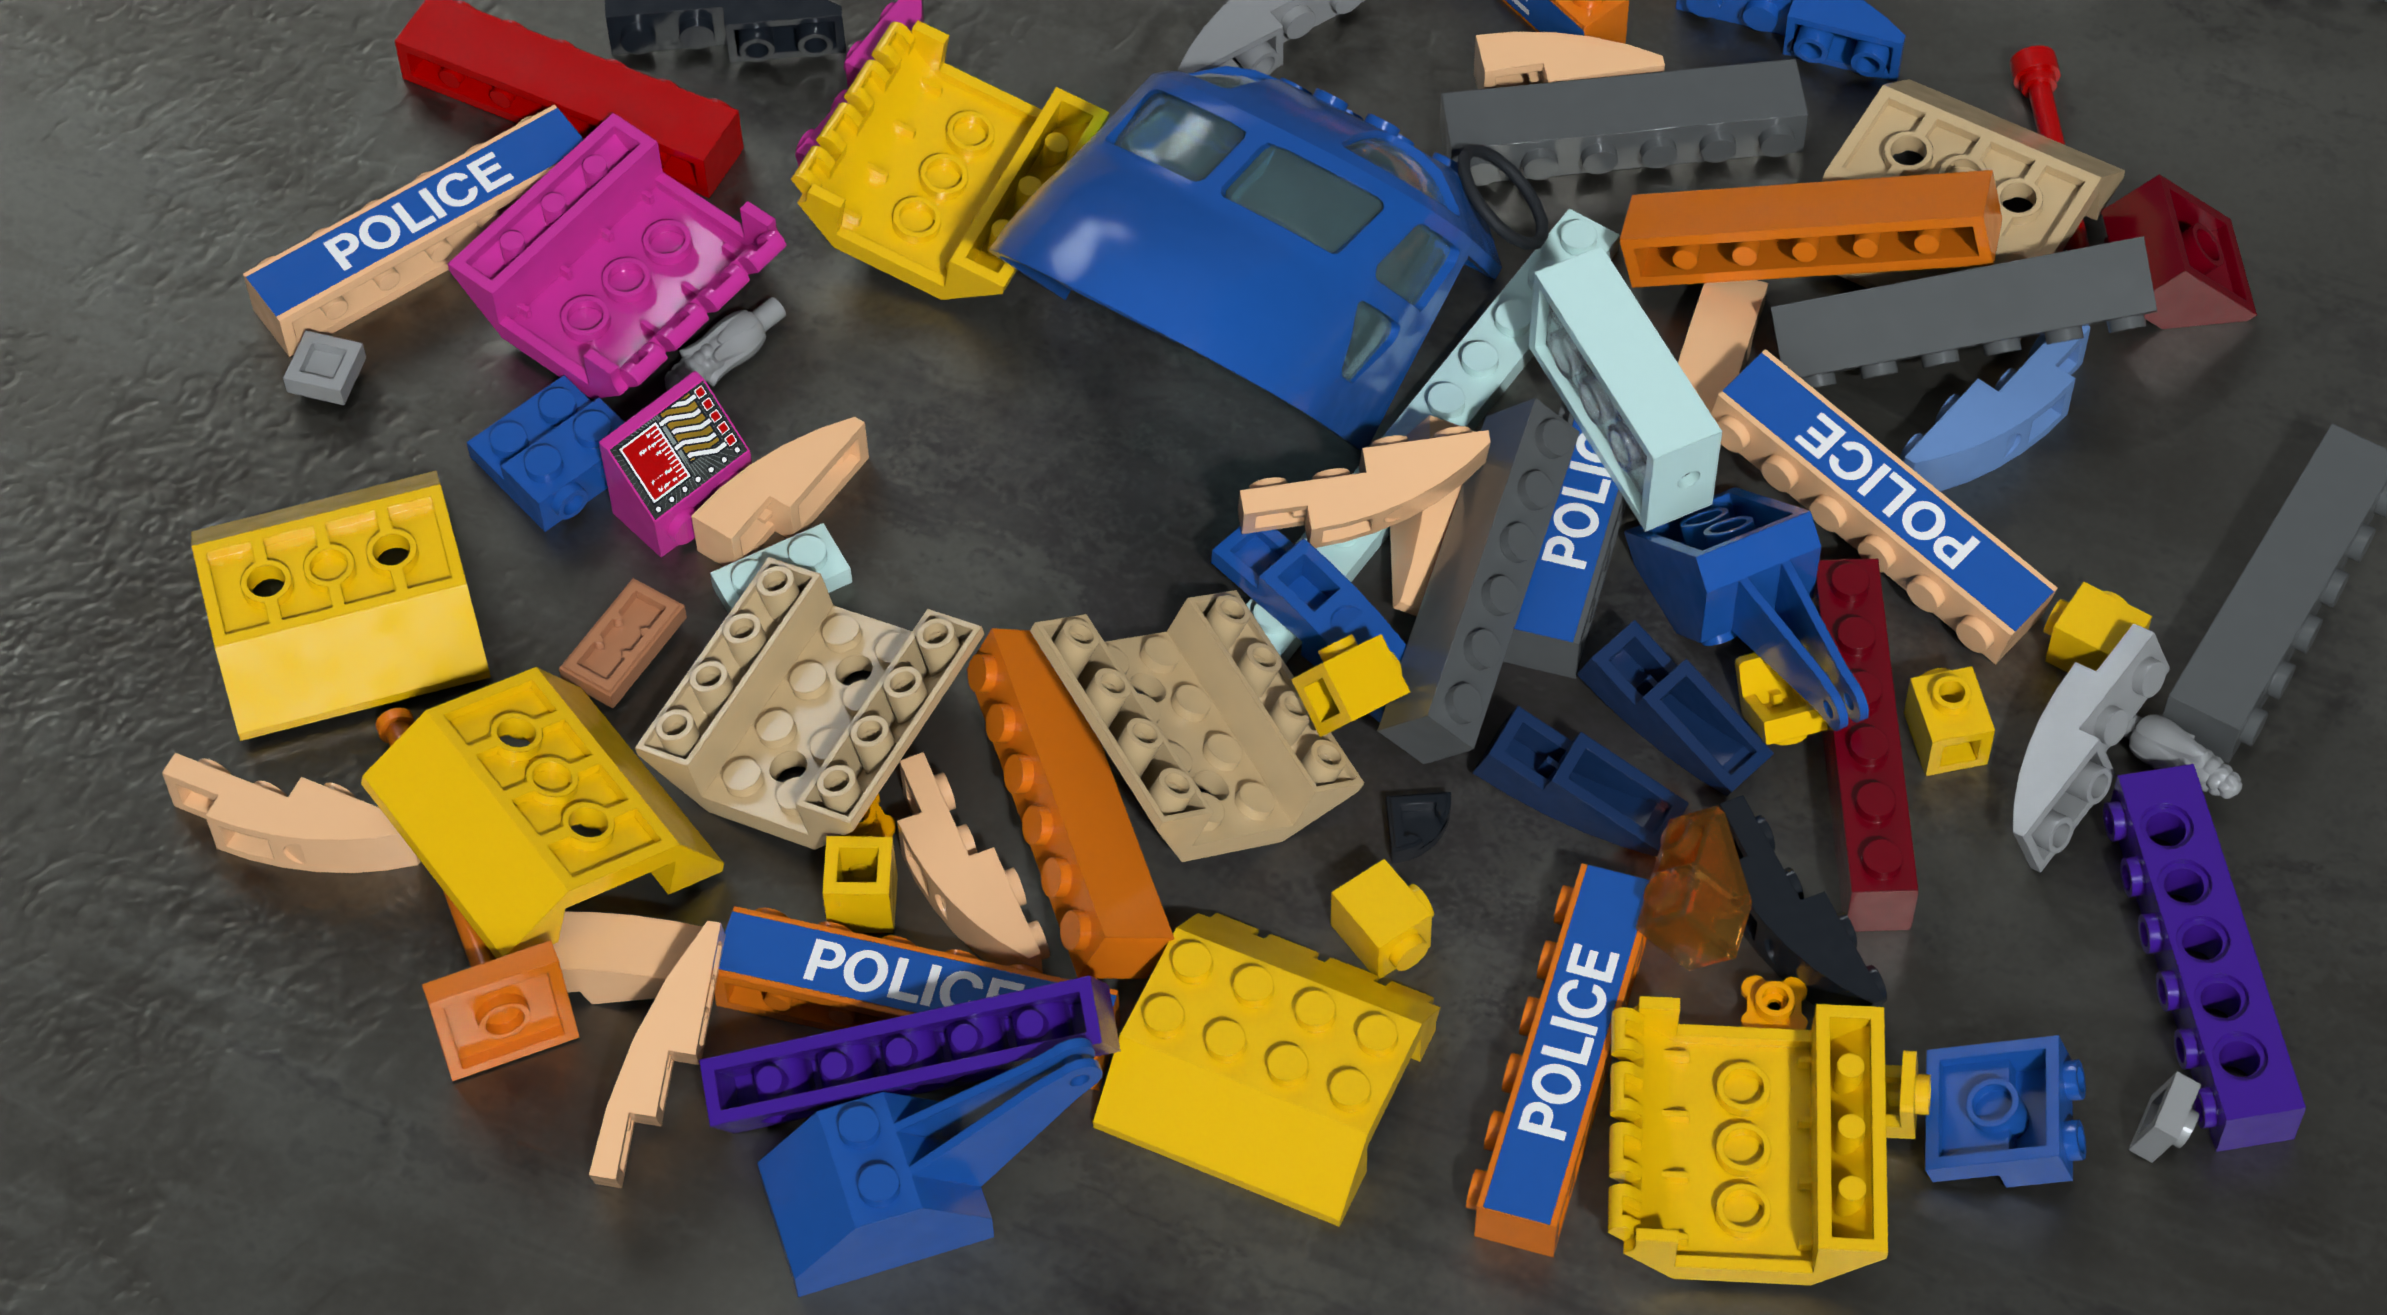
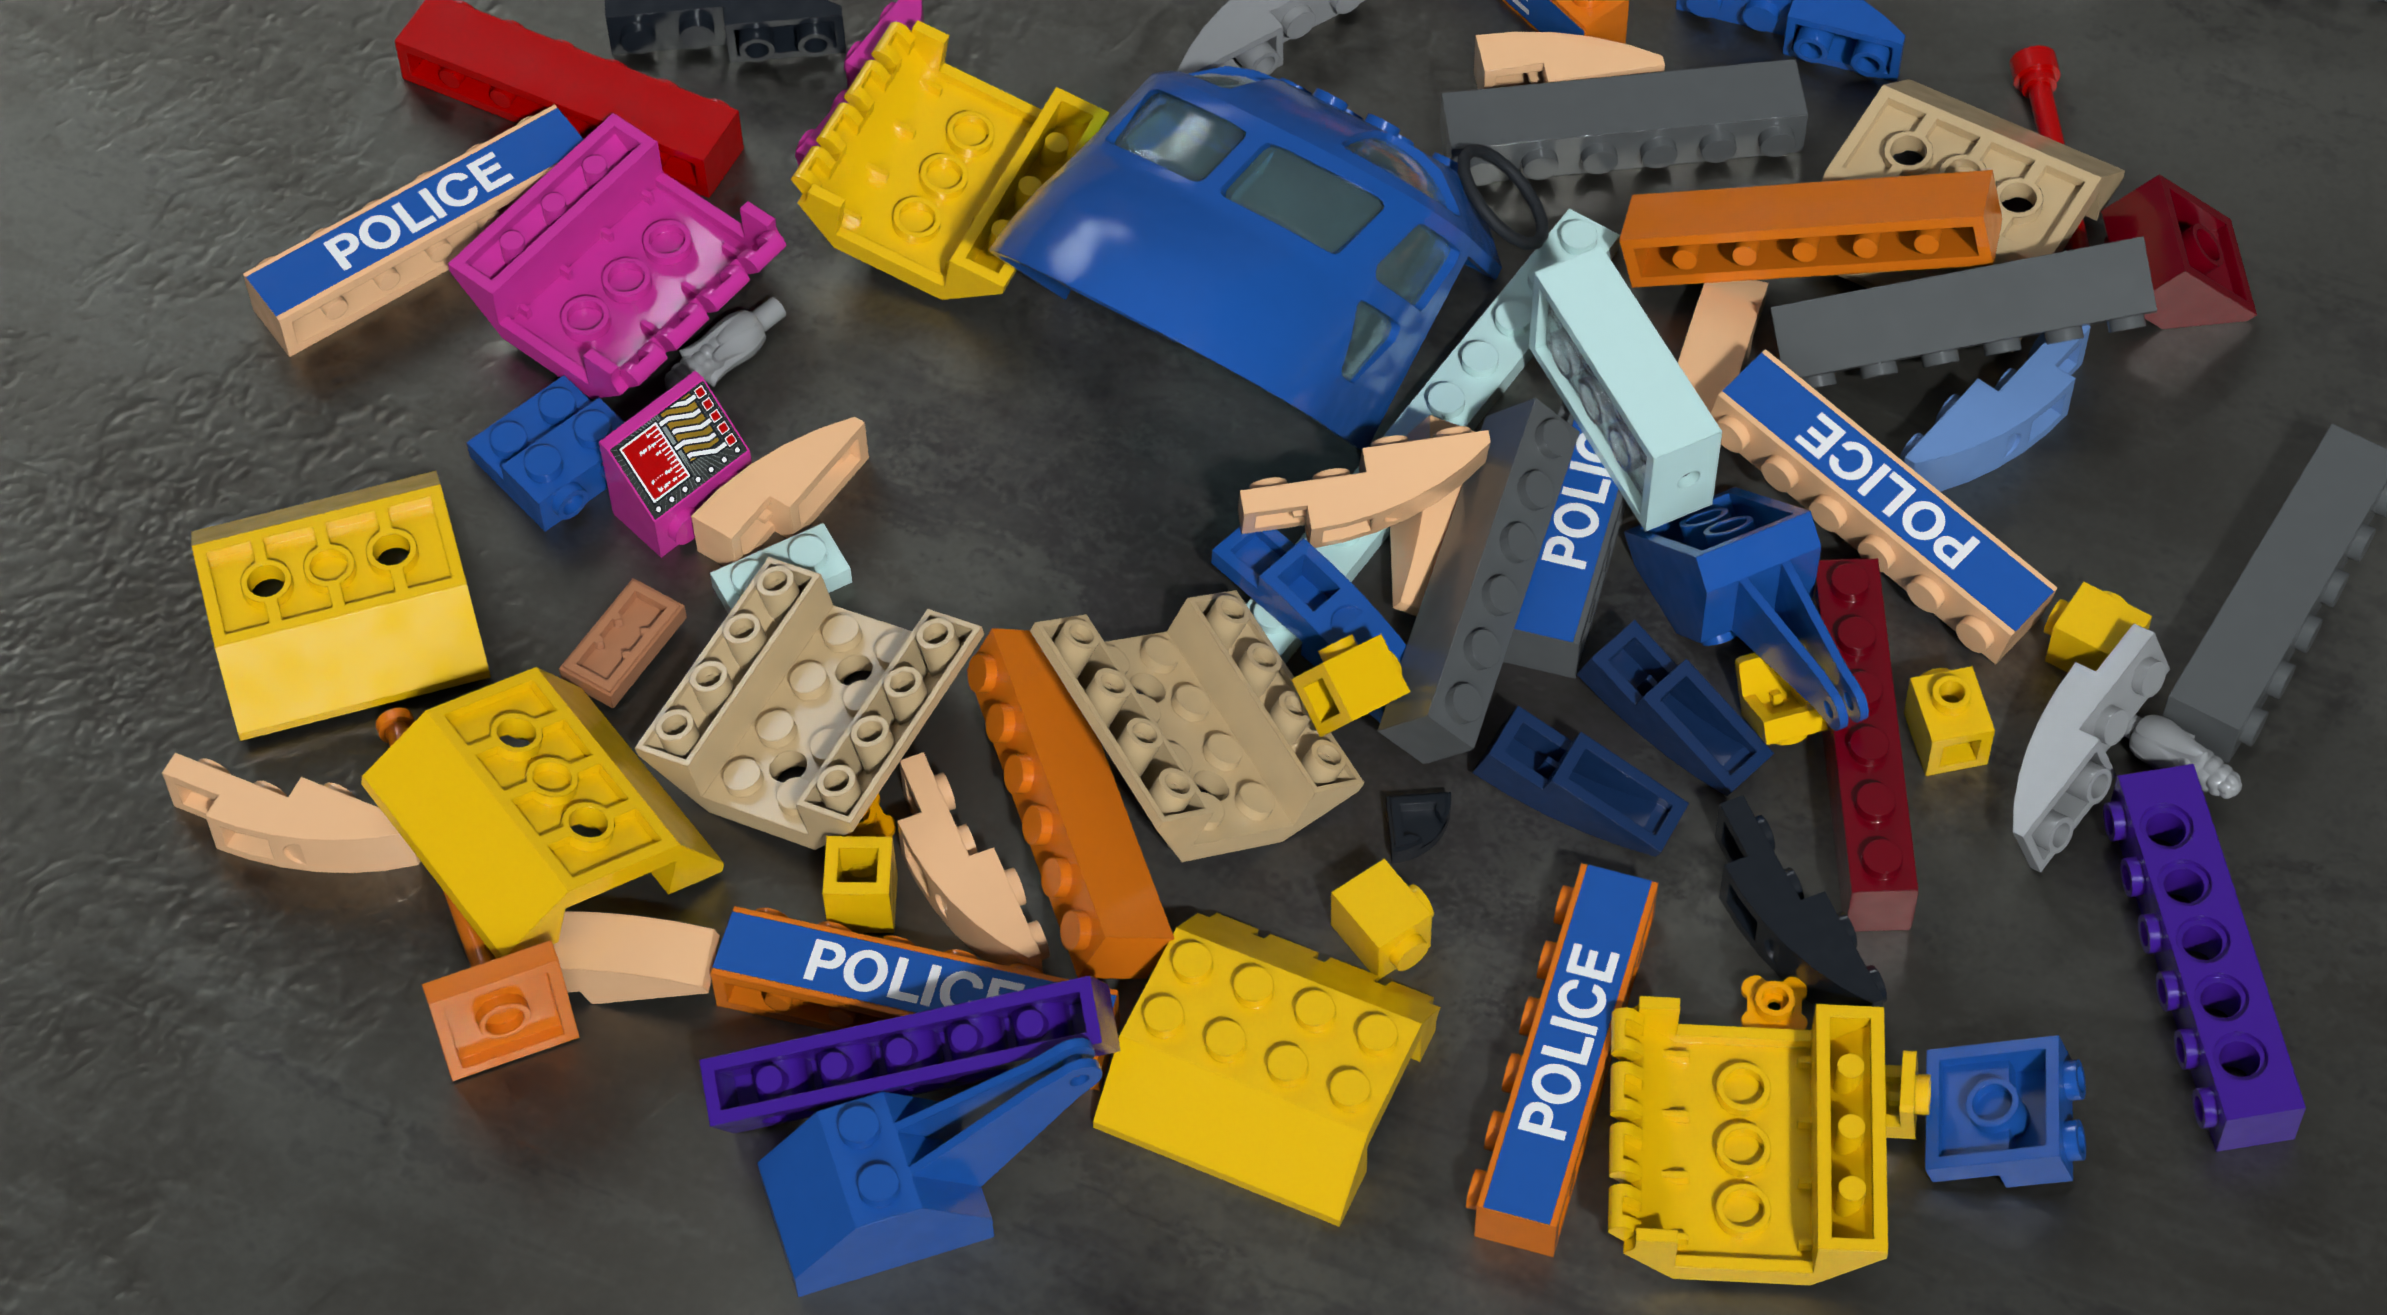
light grey plate [283,330,366,405] -> none
light nougat slope [589,921,726,1188] -> none
clear orange slope [1635,806,1752,971] -> none
light grey plate [2128,1071,2201,1163] -> none

